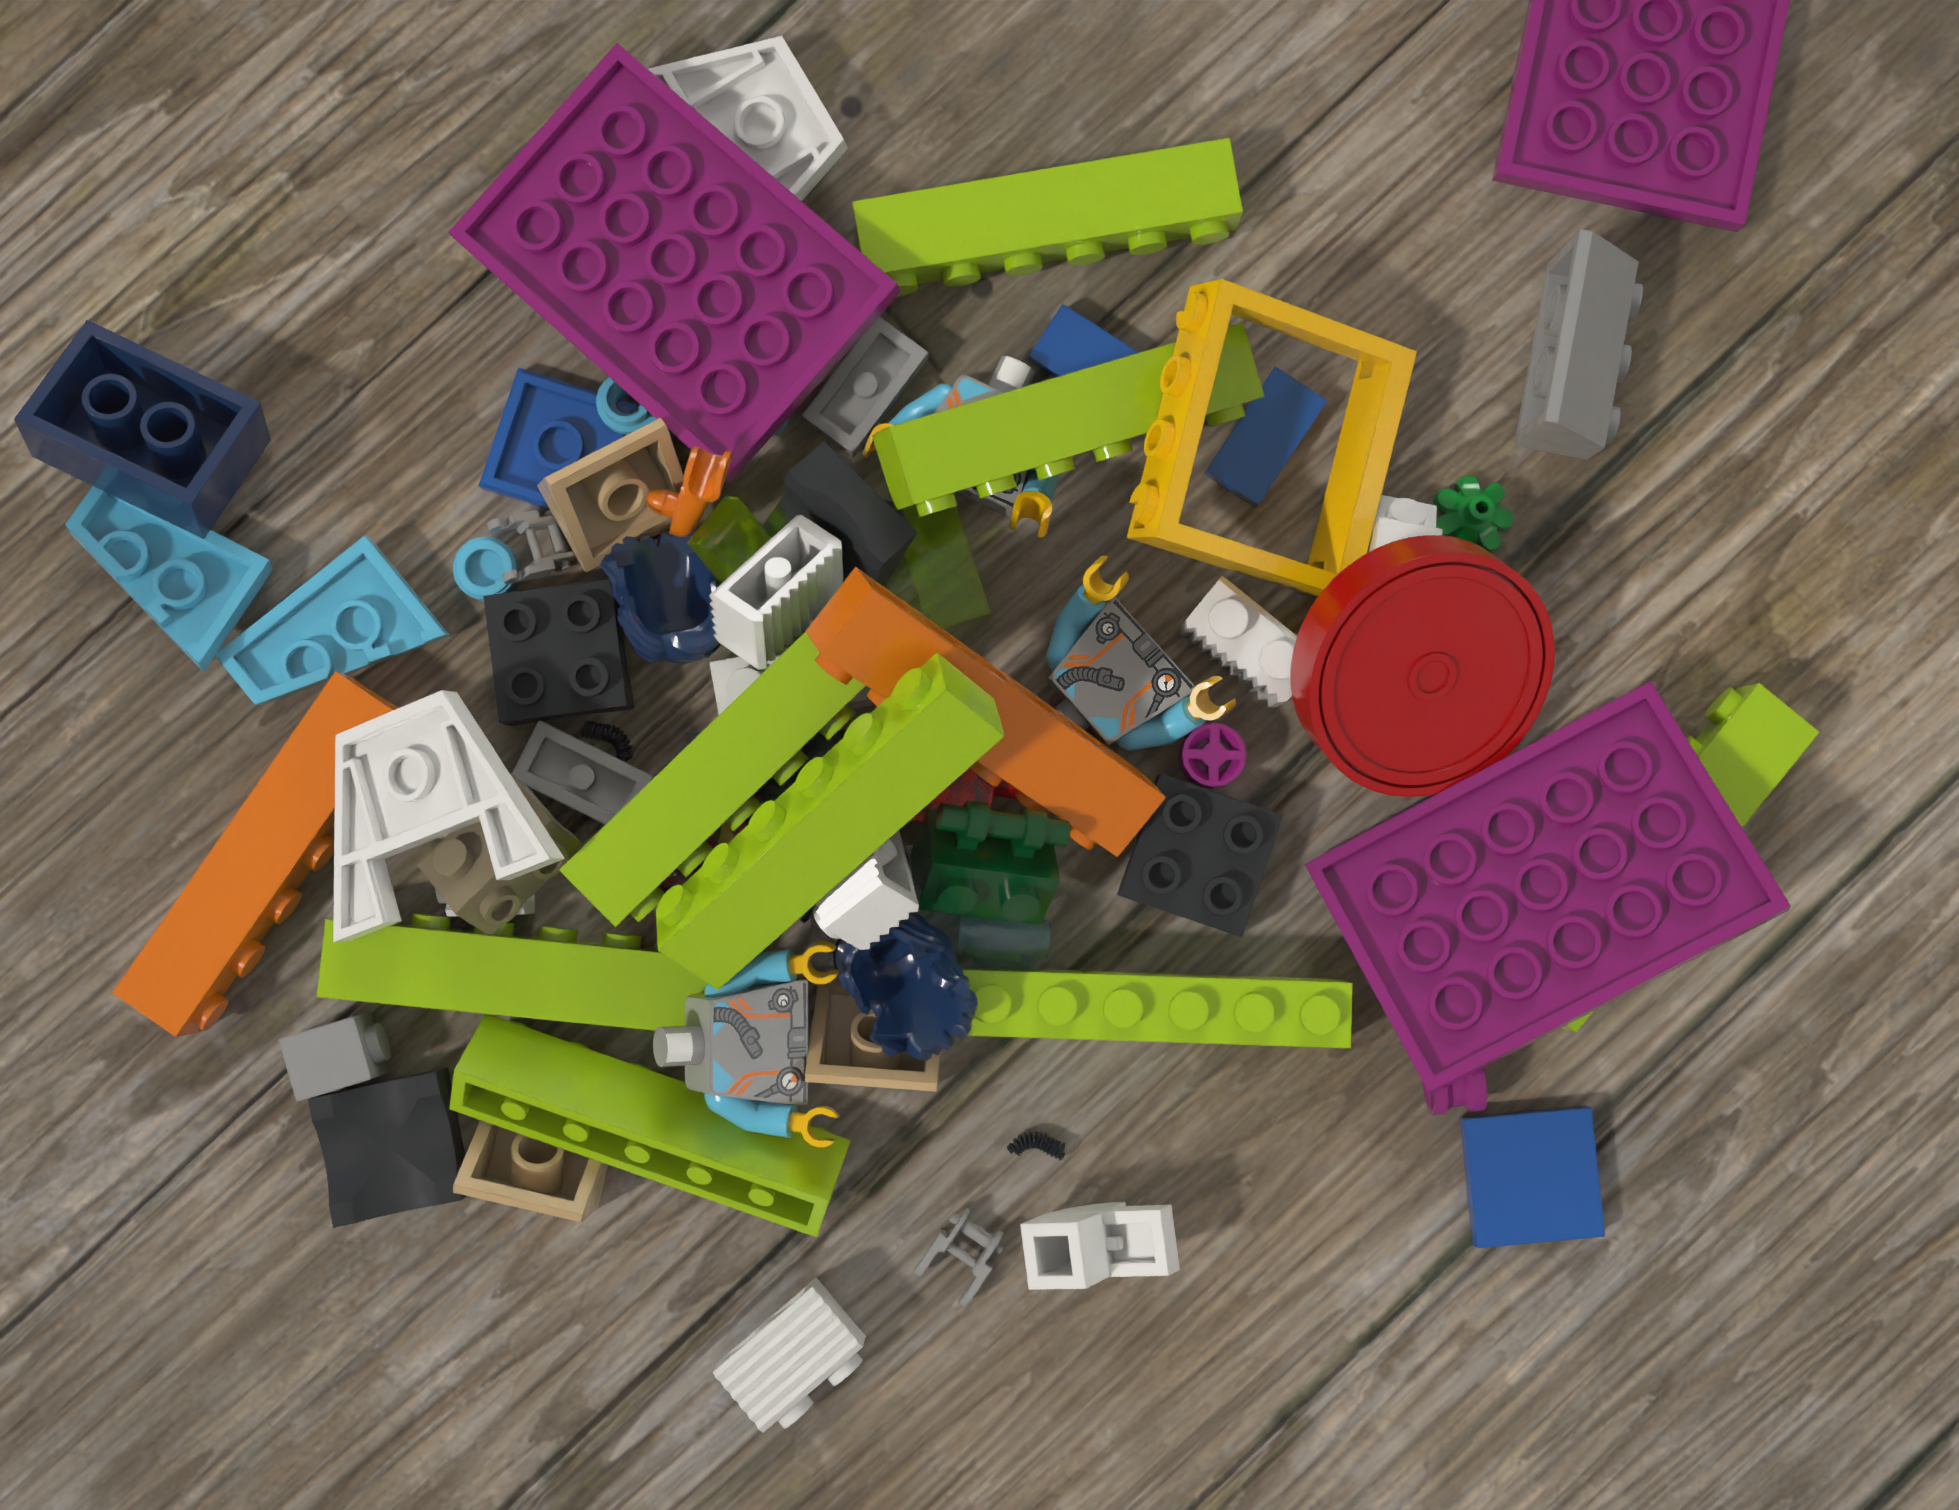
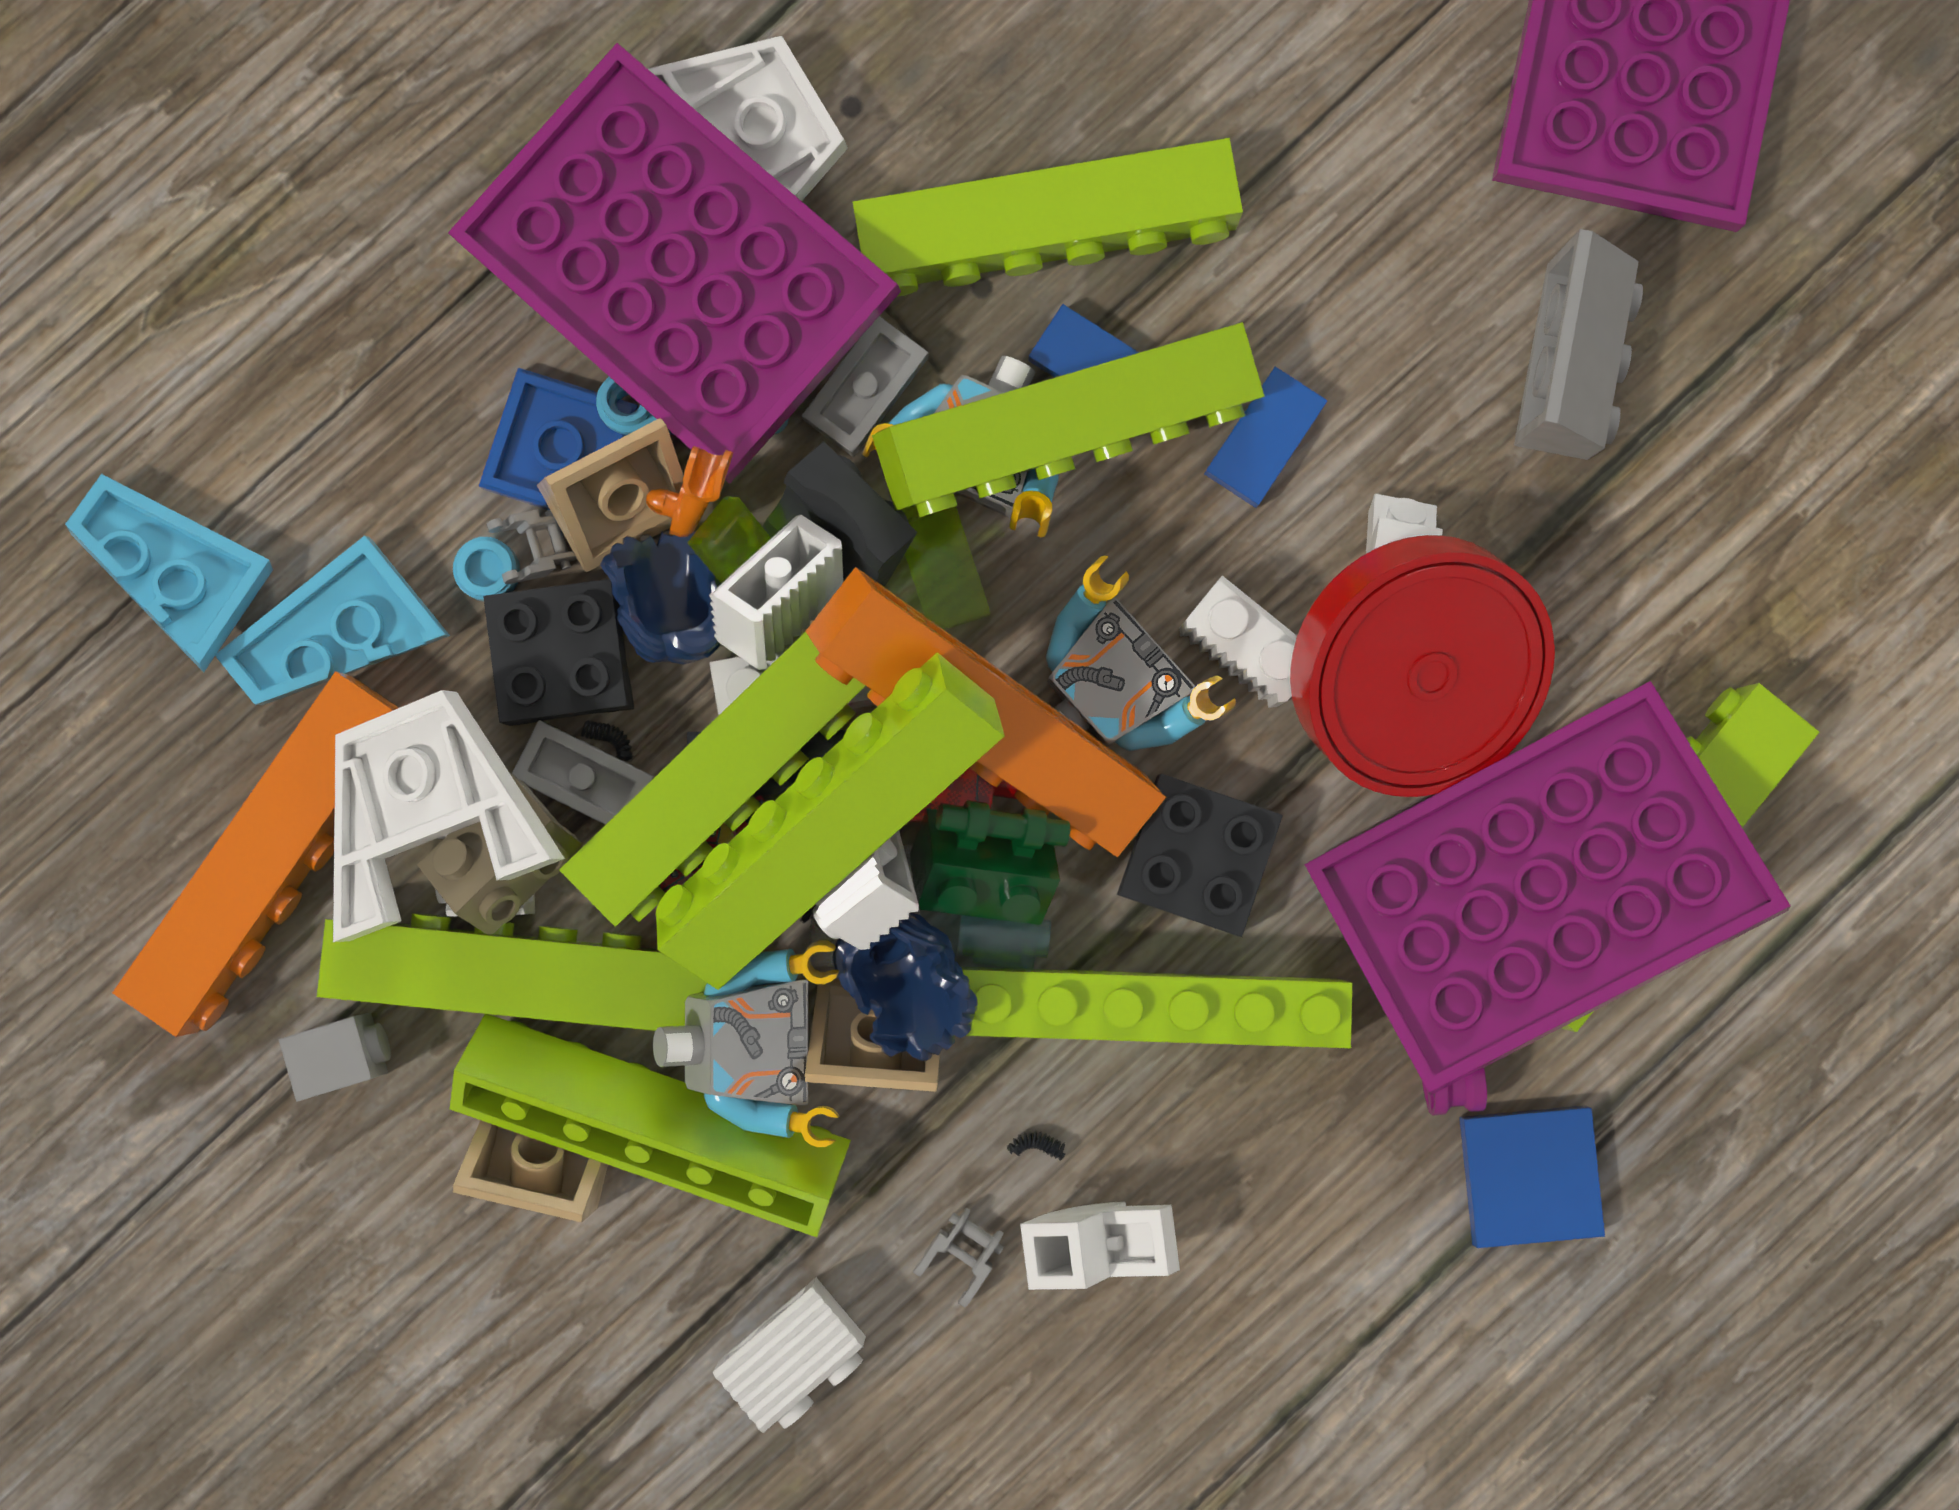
dark blue brick [14,320,271,539] -> none
black brick [308,1067,467,1228] -> none
yellow window [1127,278,1417,598] -> none
magenta wheel [1178,723,1247,789] -> none
green plant [1433,476,1513,553] -> none

